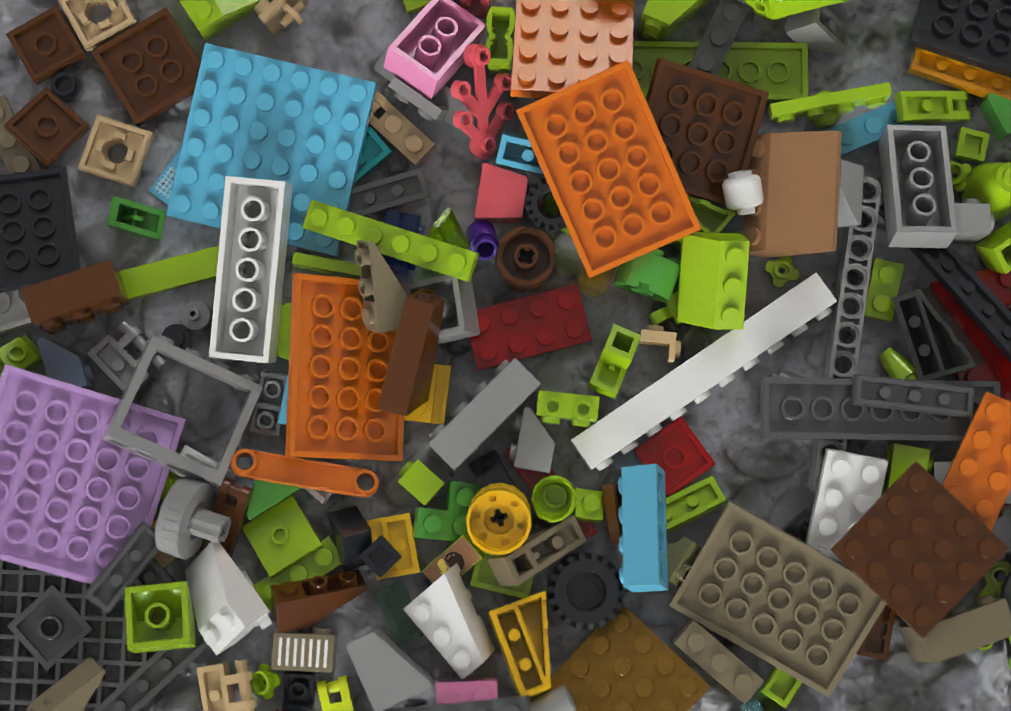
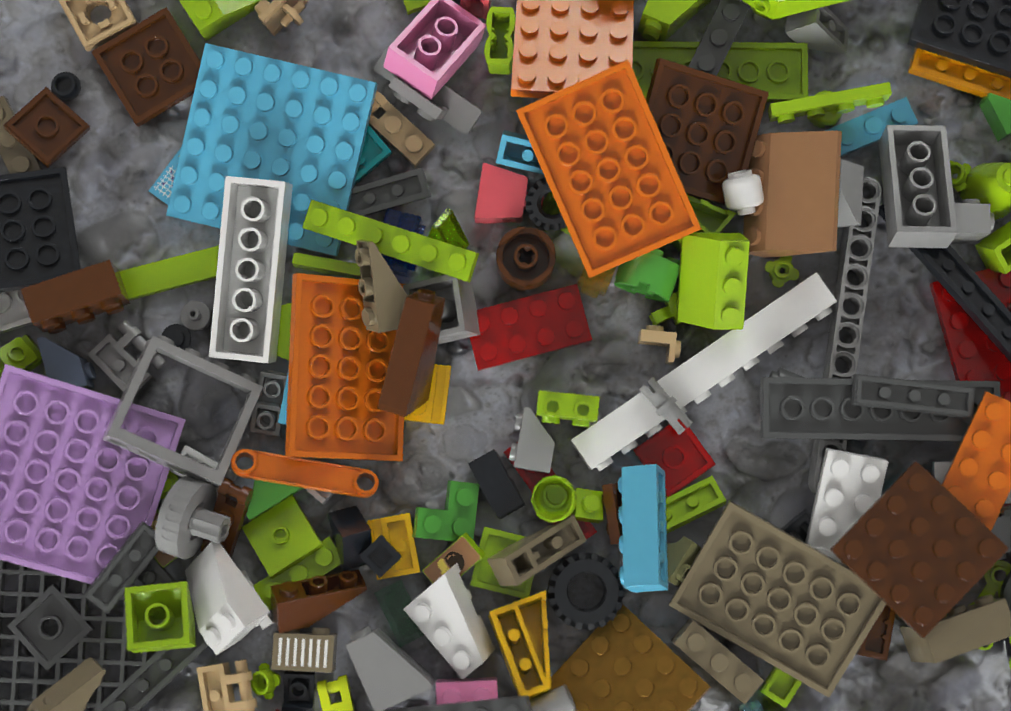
reddish brown plate [6,5,88,85] -> none
tan piece [77,114,155,189] -> none
bright green slope [107,196,166,240] -> none
lime brick [398,459,446,506] -> none
light grey brick [429,358,541,472] -> none
coral plant [451,44,515,160] -> none
dark purple brick [466,220,499,260] -> none
yellow wheel [466,483,531,555] -> none
lime brick [587,324,642,399] -> none
lime plate [864,258,904,323] -> none
lime cone [878,347,919,380] -> none
lime slope [881,443,933,496] -> none
pearl dark grey wedge [892,287,987,380] -> none
lime plate [894,91,971,124] -> none
lime plate [952,127,990,164] -> none
none -> light grey pin [639,377,693,435]

